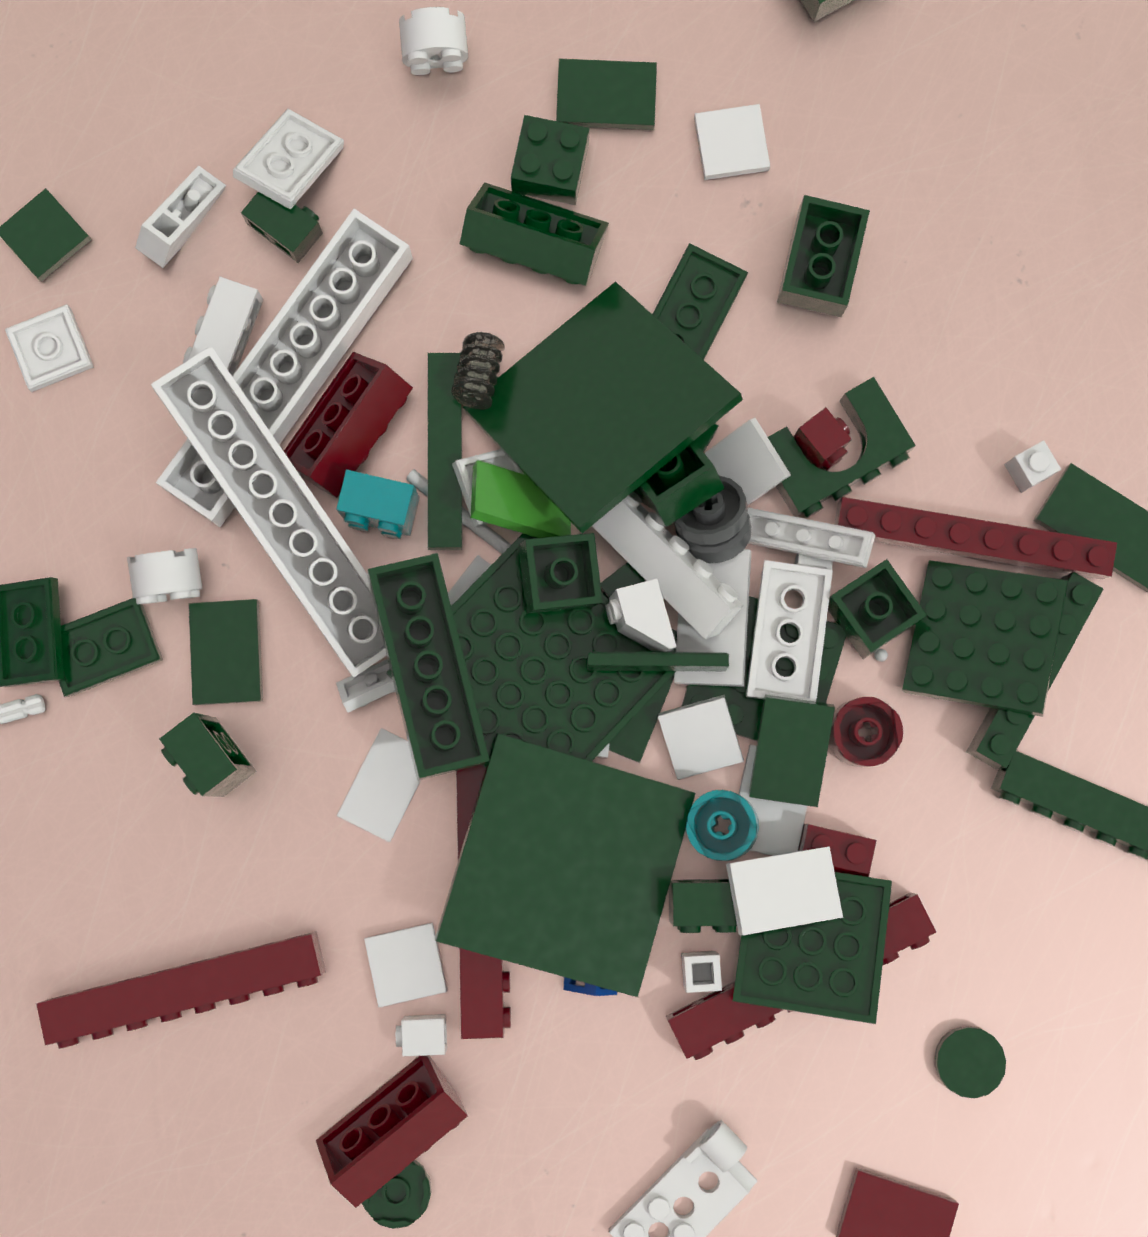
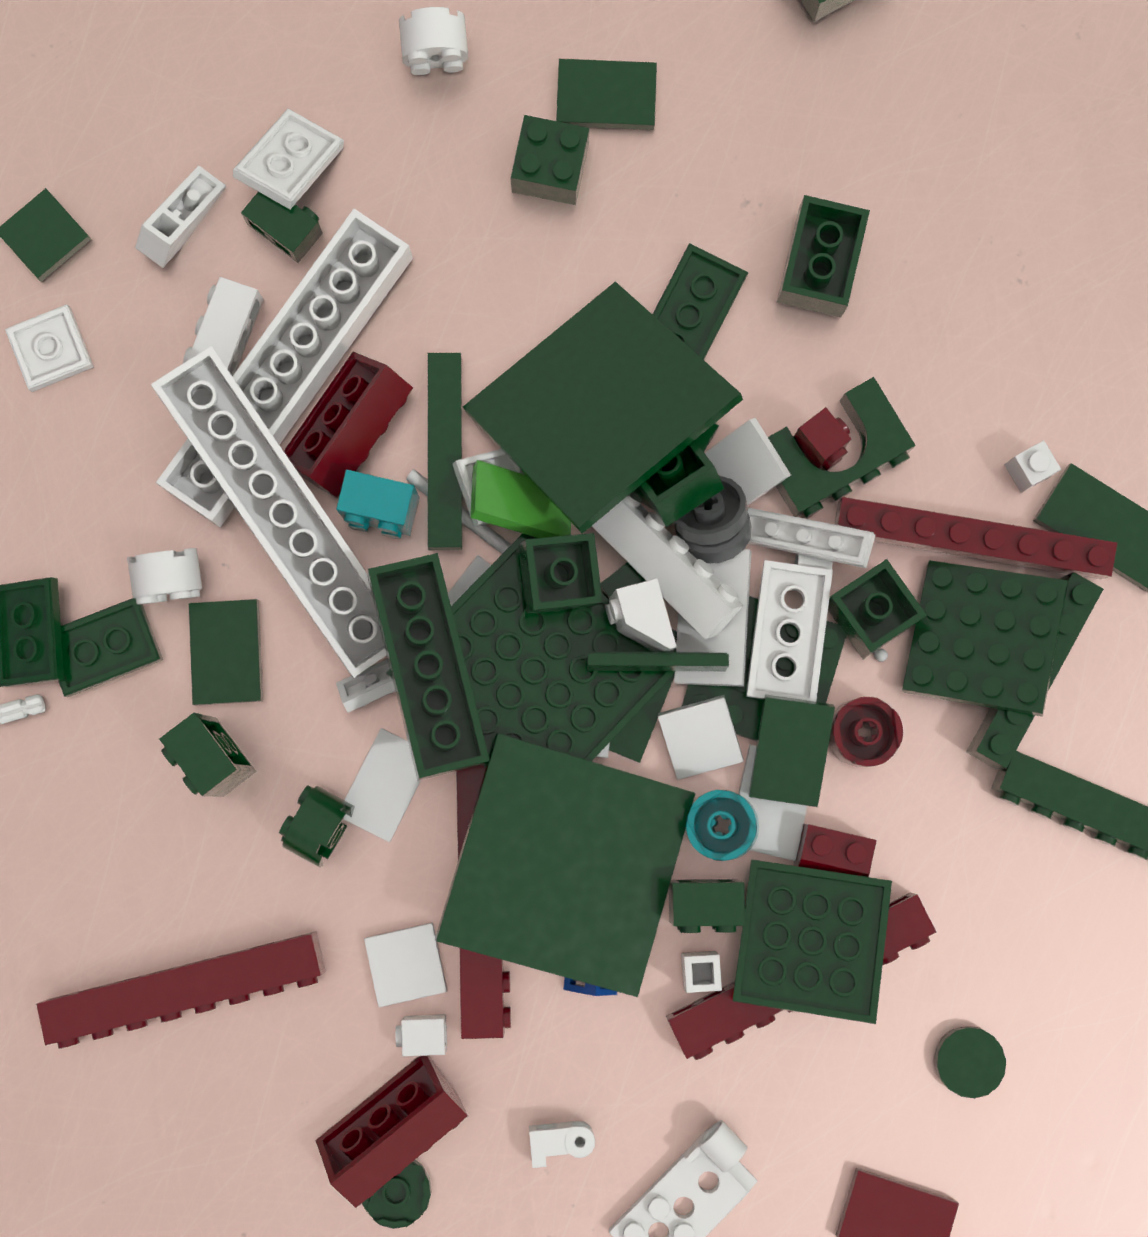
clear smoke piece [451,332,505,410] -> none
dark green slope [459,182,609,286] -> none
white tile [694,104,770,180] -> none
white tile [726,846,843,936] -> none
none -> dark green brick [279,785,355,867]
none -> white leg [529,1121,595,1168]

